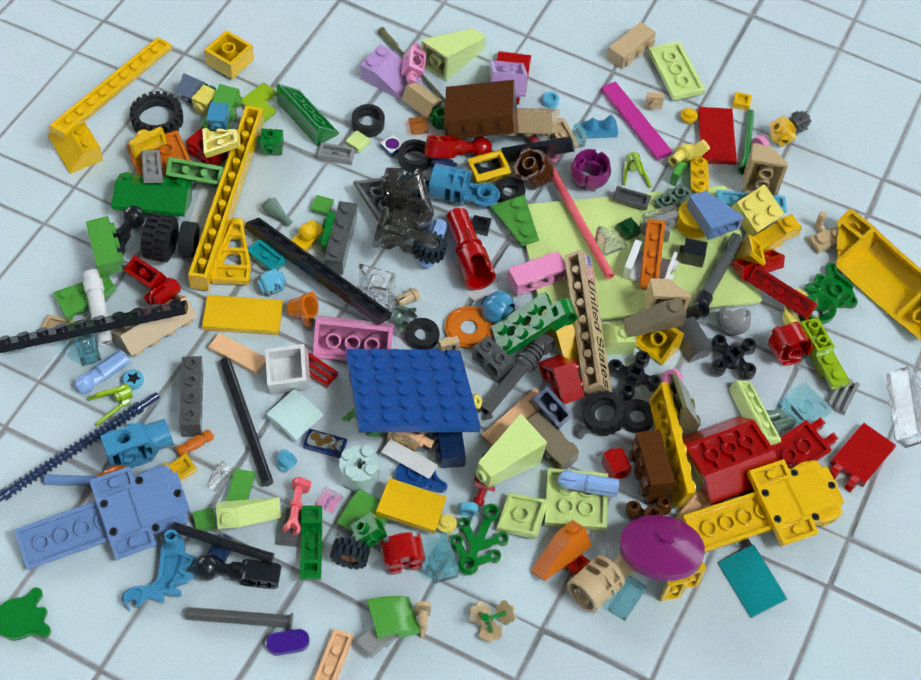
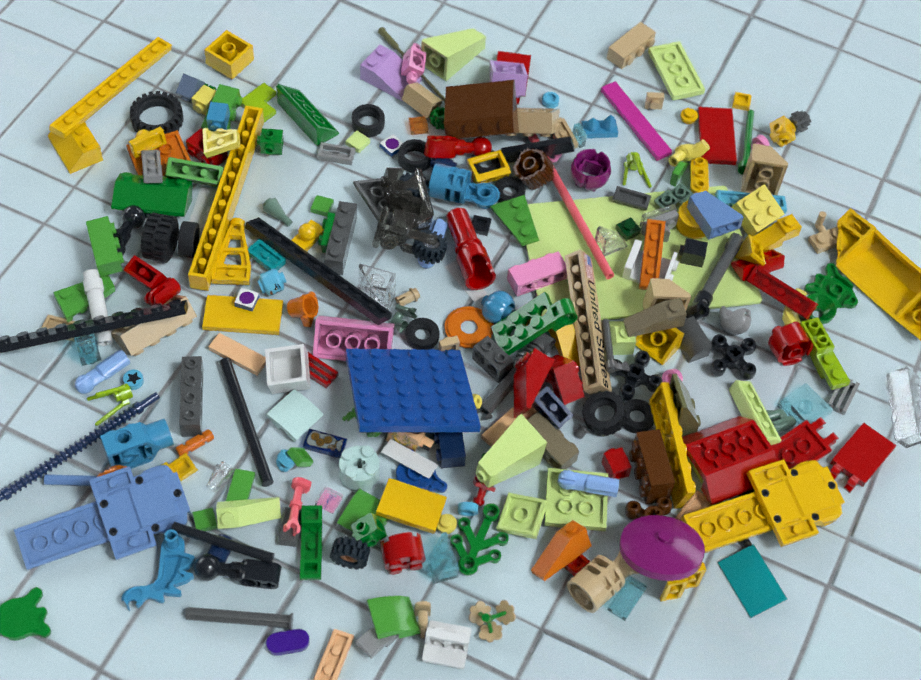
none -> tile [234,288,260,312]
none -> bright green tile [287,447,314,467]
none -> white bracket [422,620,472,669]
none -> red slope [514,348,555,418]
none -> dark grey piece [602,319,630,373]

